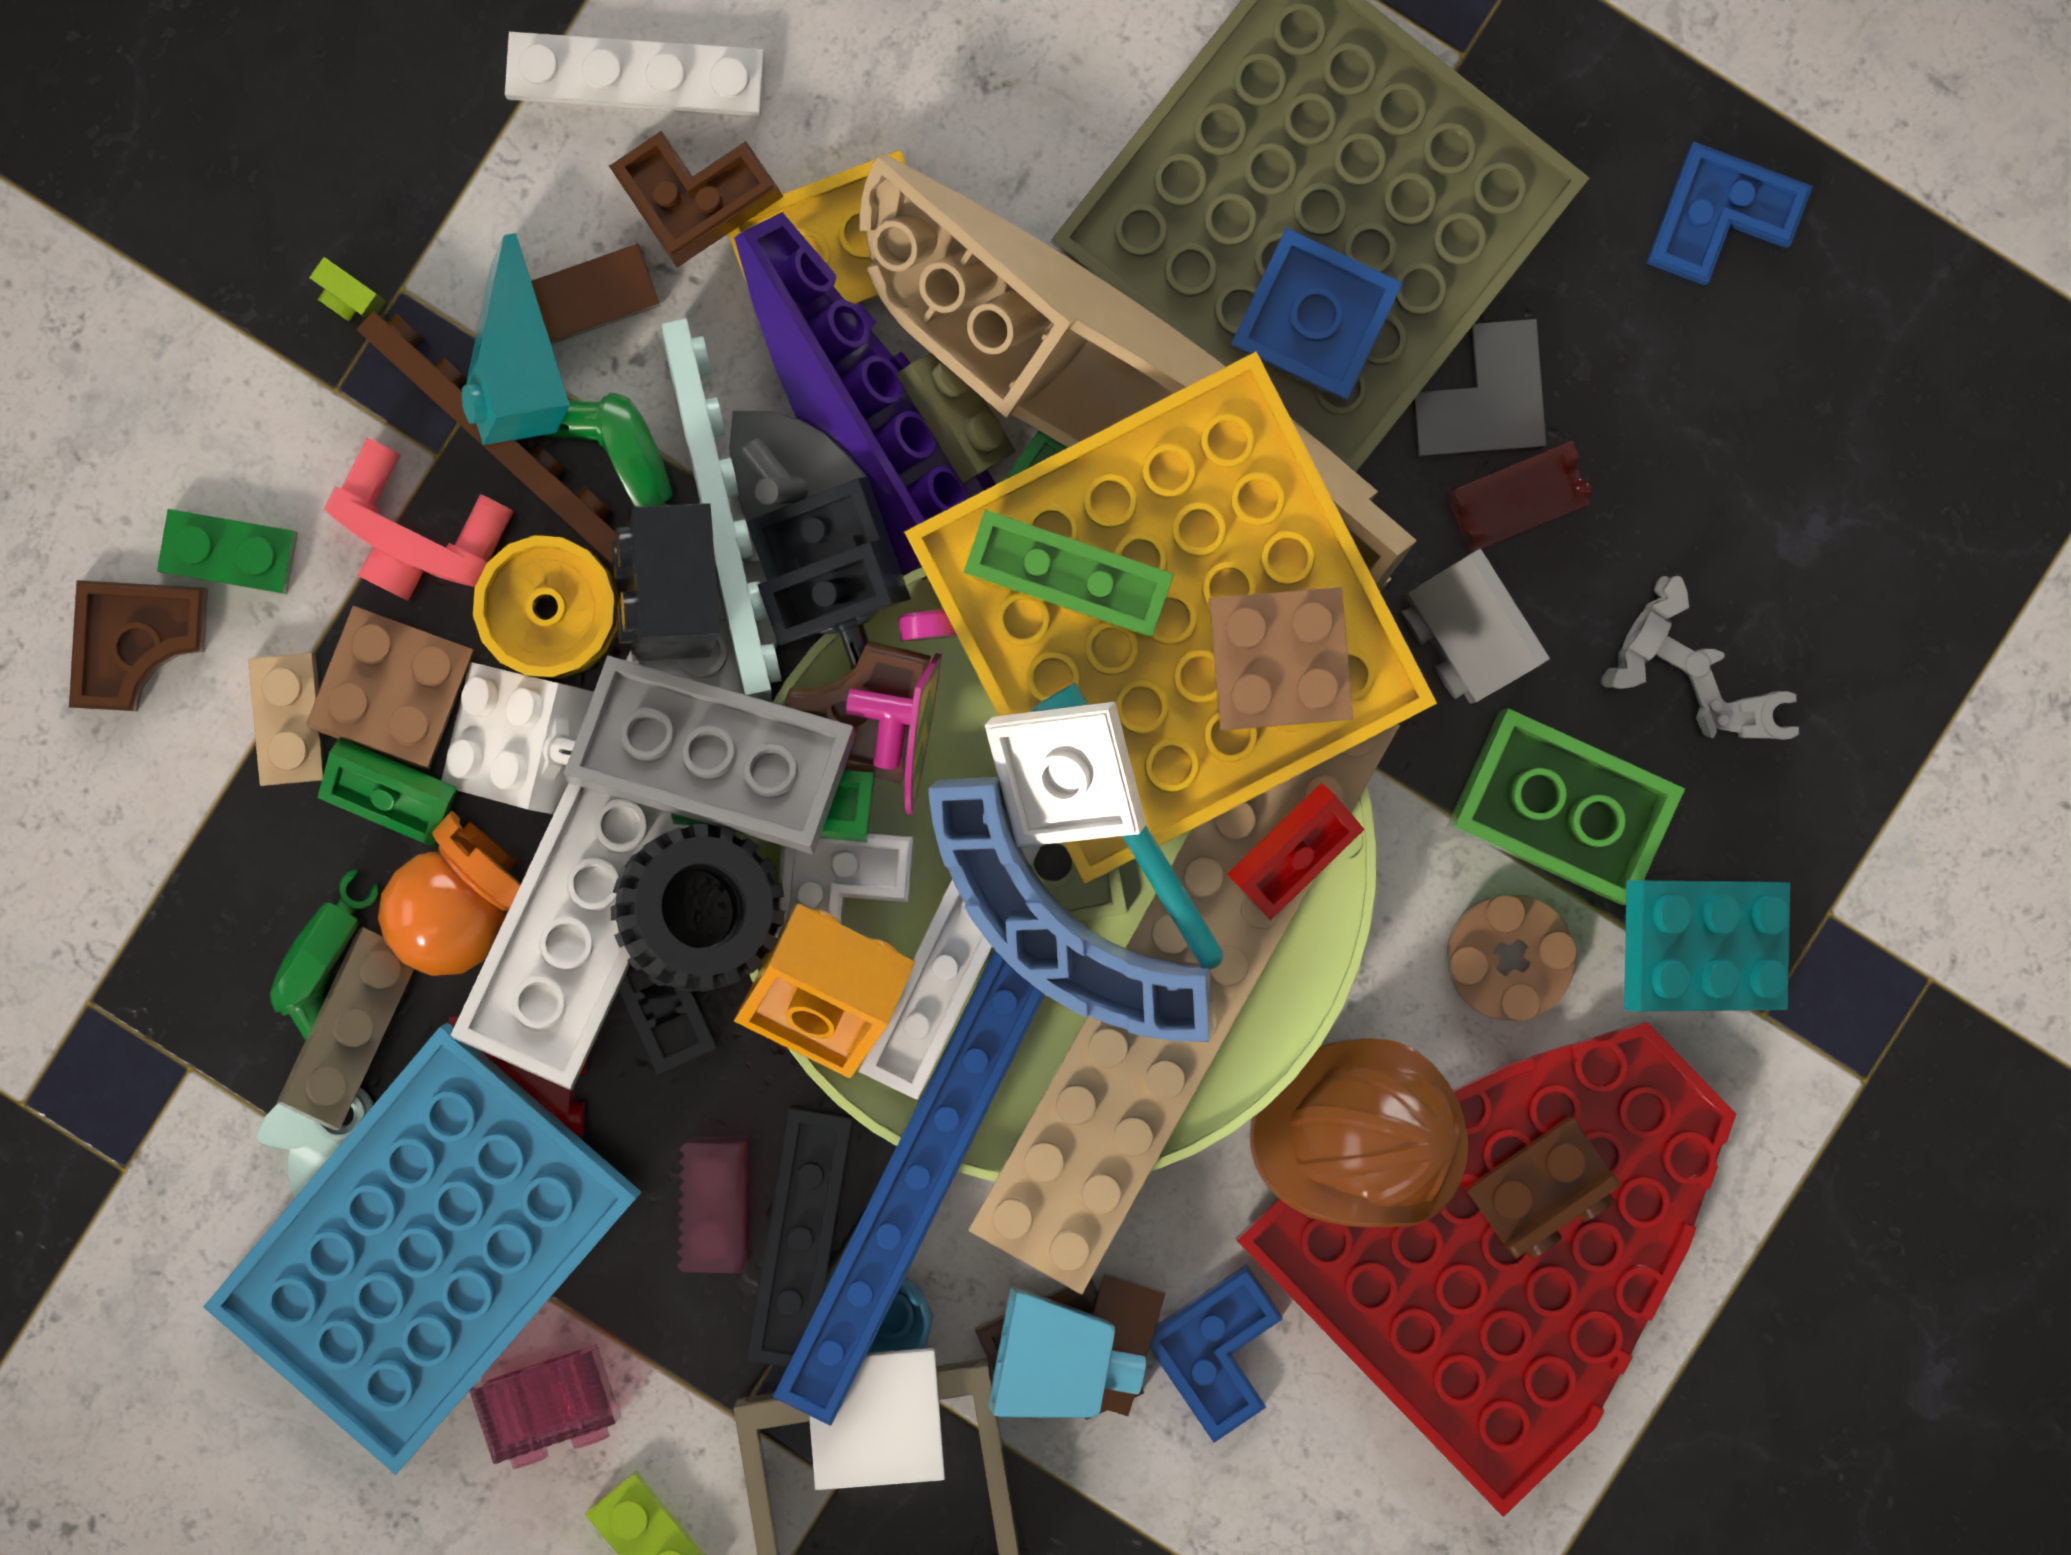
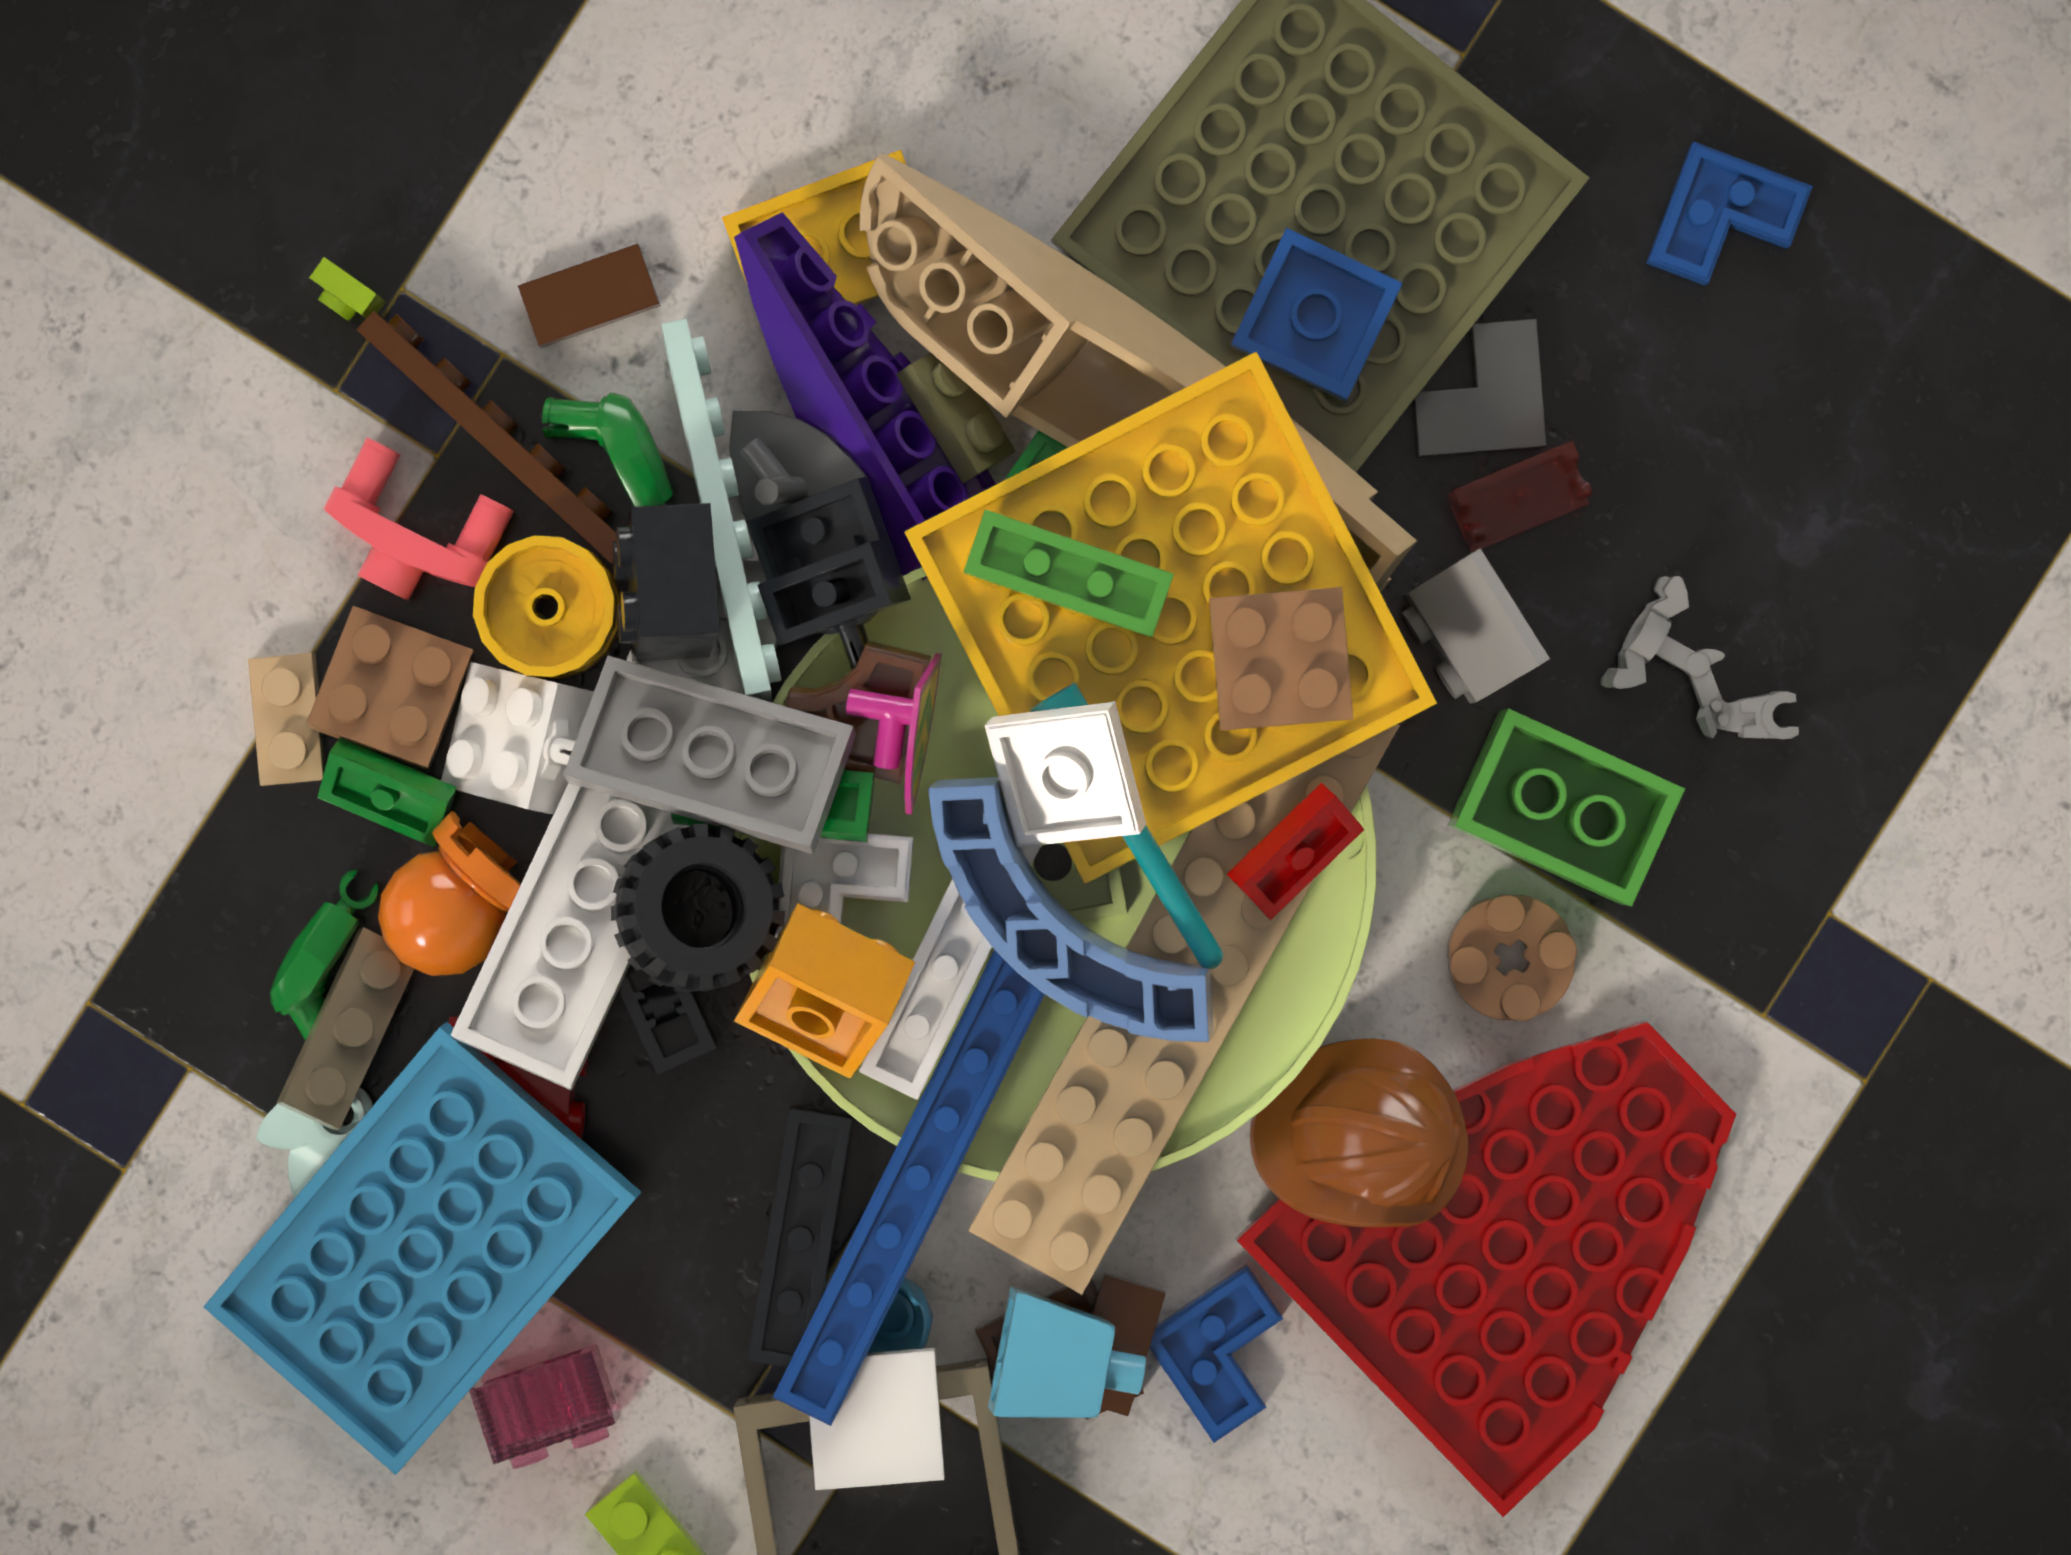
reddish brown tile [69,580,208,712] -> none
green plate [157,509,298,595] -> none
teal slope [462,233,570,445] -> none
white plate [505,32,765,117] -> none
reddish brown tile [609,131,783,268] -> none
clear pink brick [677,1136,749,1273] -> none
dark pink tile [898,609,957,642] -> none
reddish brown bracket [1465,1116,1622,1259] -> none
teal plate [1624,880,1790,1012] -> none

